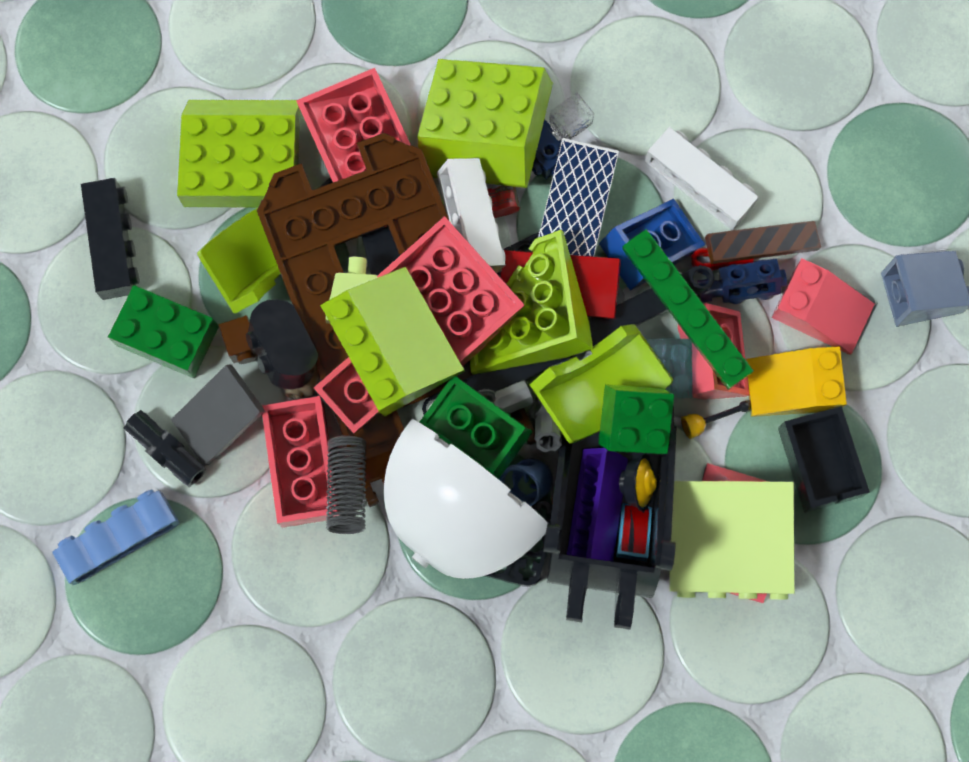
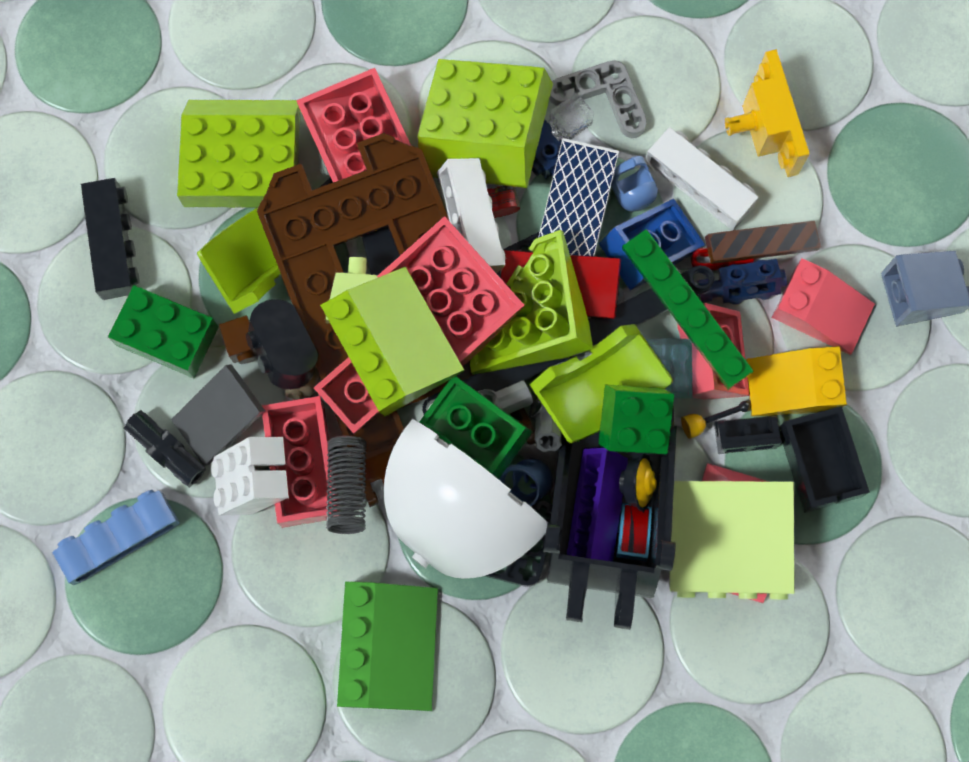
none -> white piece [211,437,289,516]
none -> bright green slope [337,581,438,711]
none -> light grey beam [549,60,646,138]
none -> medium blue helmet [611,156,658,212]
none -> black hinge [714,416,782,454]
none -> yellow brick [724,49,810,177]

